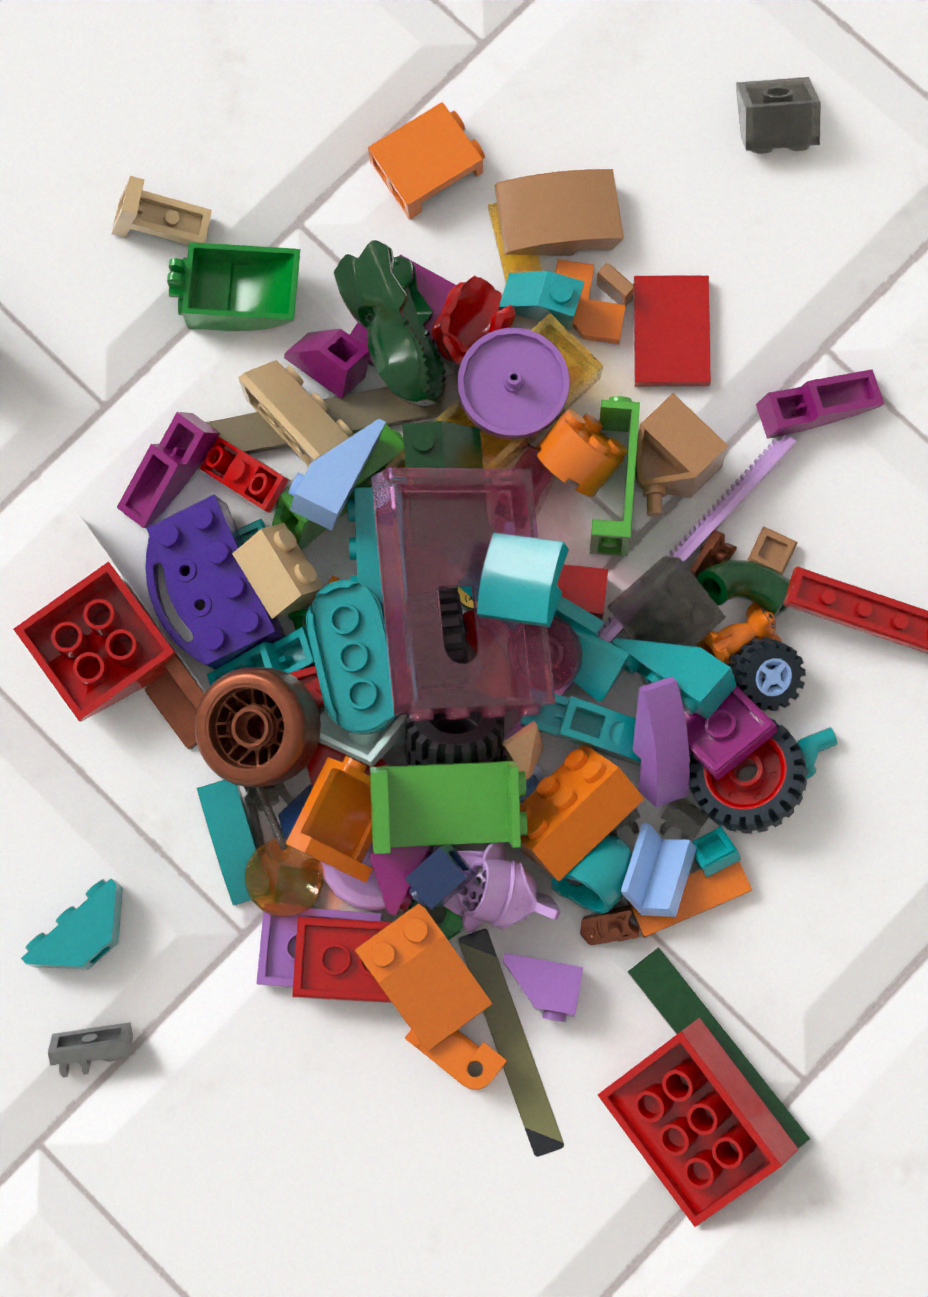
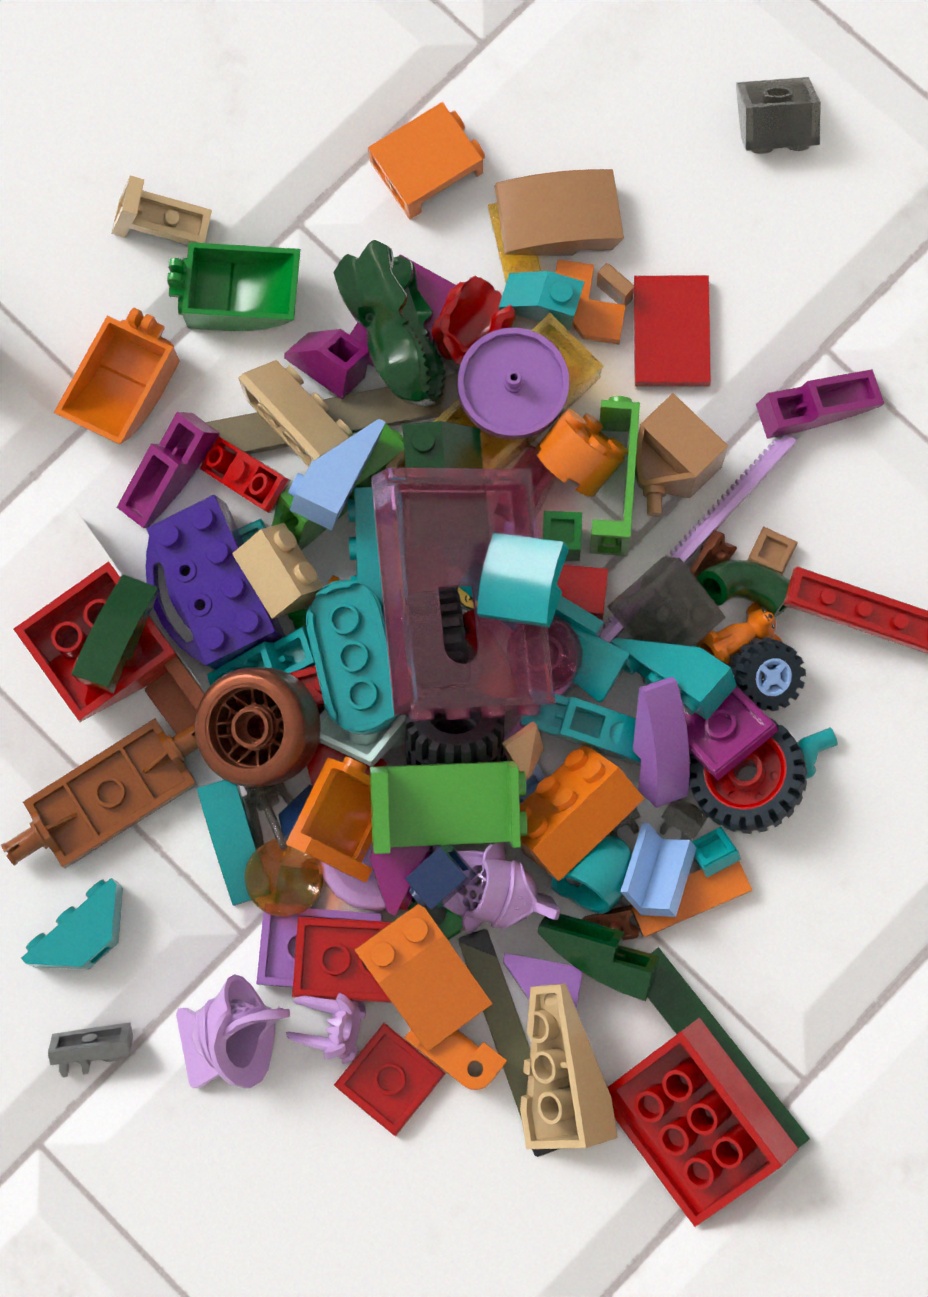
none -> dark orange plate [1,718,198,869]
none -> orange piece [53,308,180,444]
none -> dark green slope [71,575,160,693]
none -> lavender helmet [176,974,290,1088]
none -> lavender piece [286,993,366,1064]
none -> red tile [334,1023,446,1137]
none -> tan wedge [520,983,618,1149]
none -> dark green slope [537,913,660,1001]
none -> green brick [543,511,582,561]

